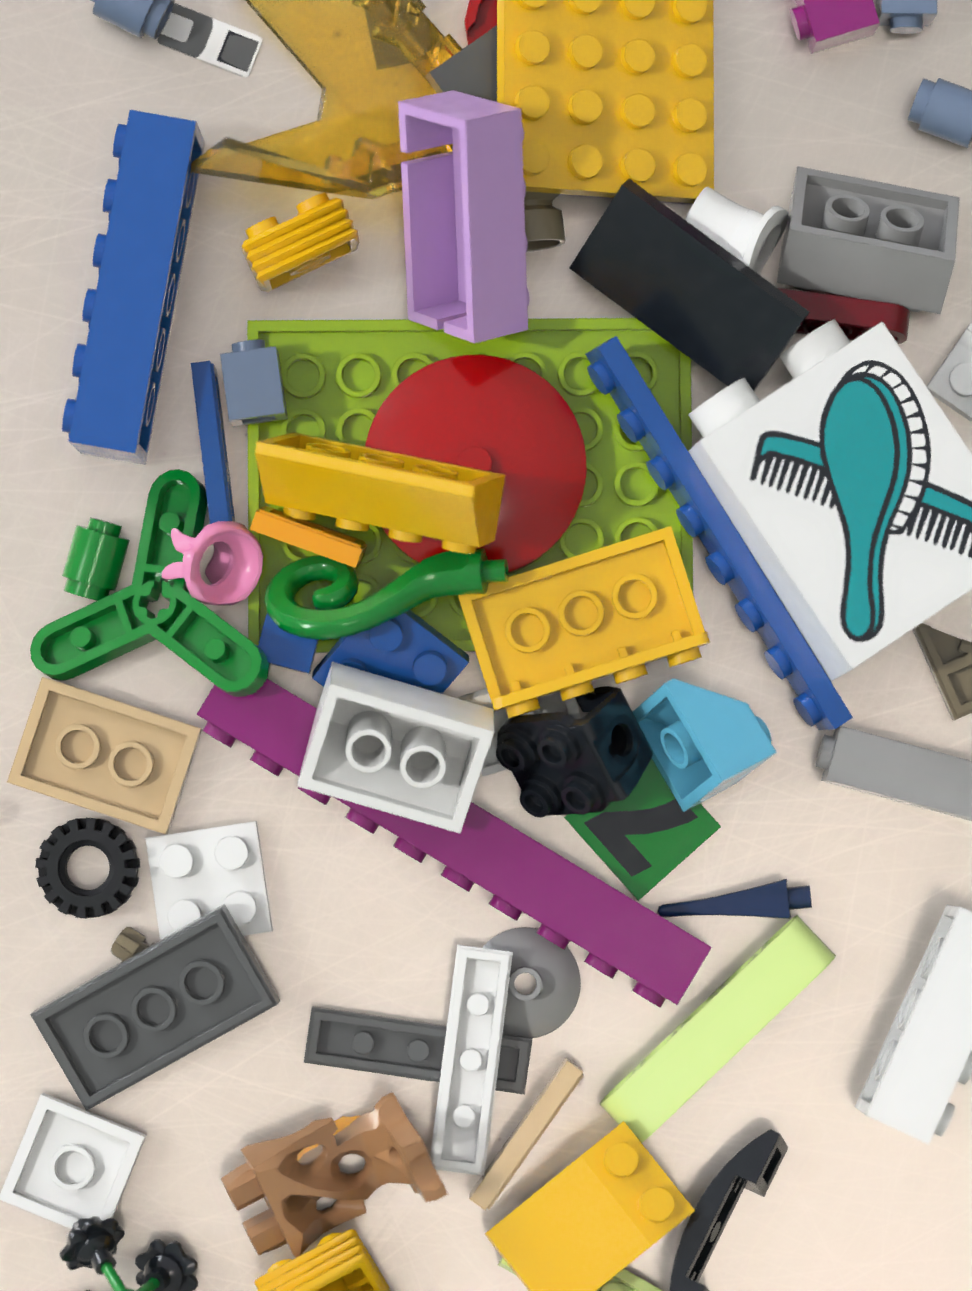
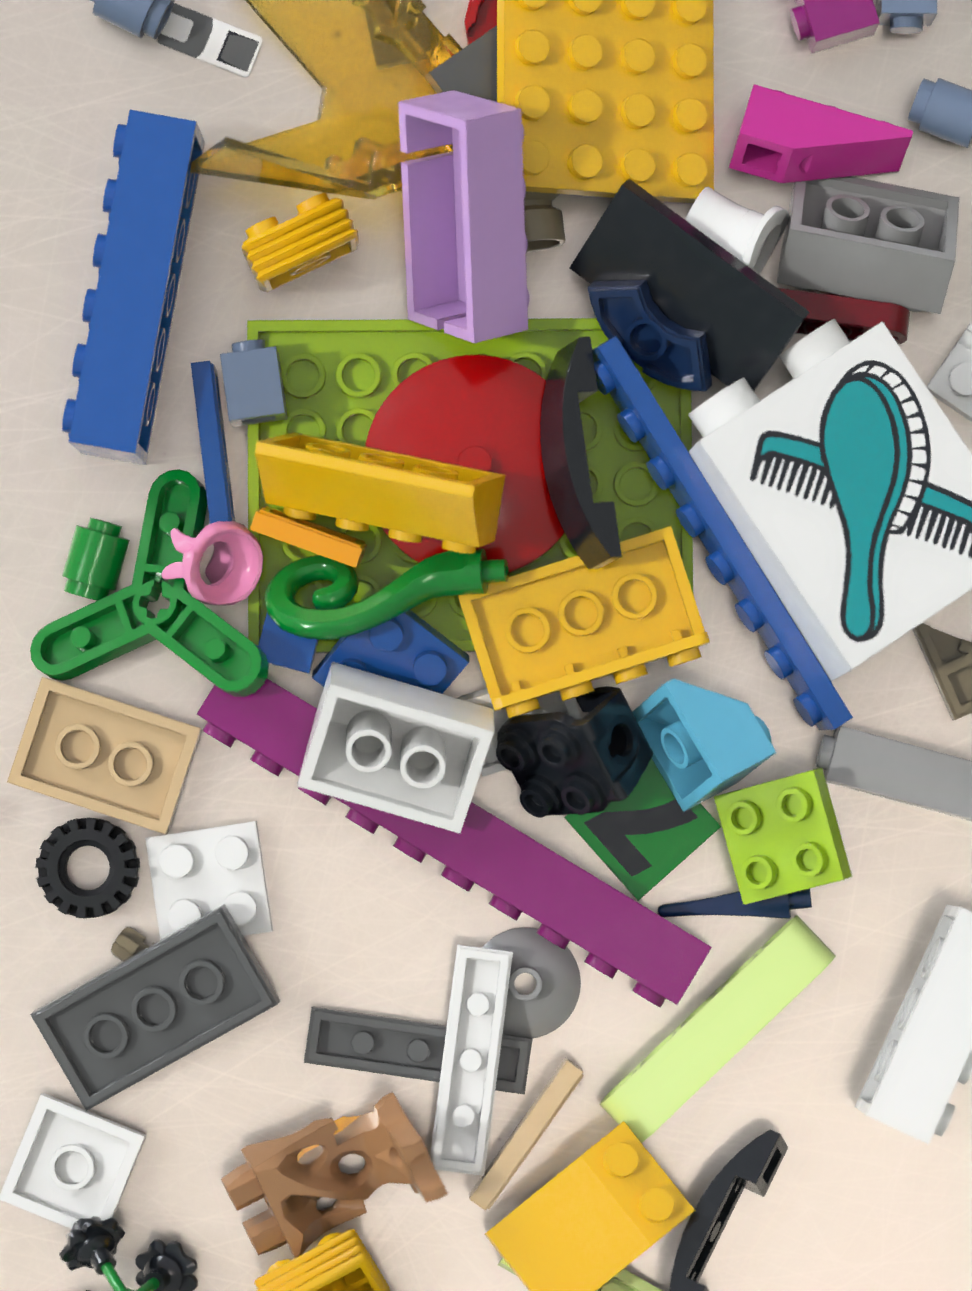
none -> black slope [540,336,622,569]
none -> dark blue tile [587,280,712,391]
none -> lime plate [714,767,852,905]
none -> dark pink slope [729,84,913,183]

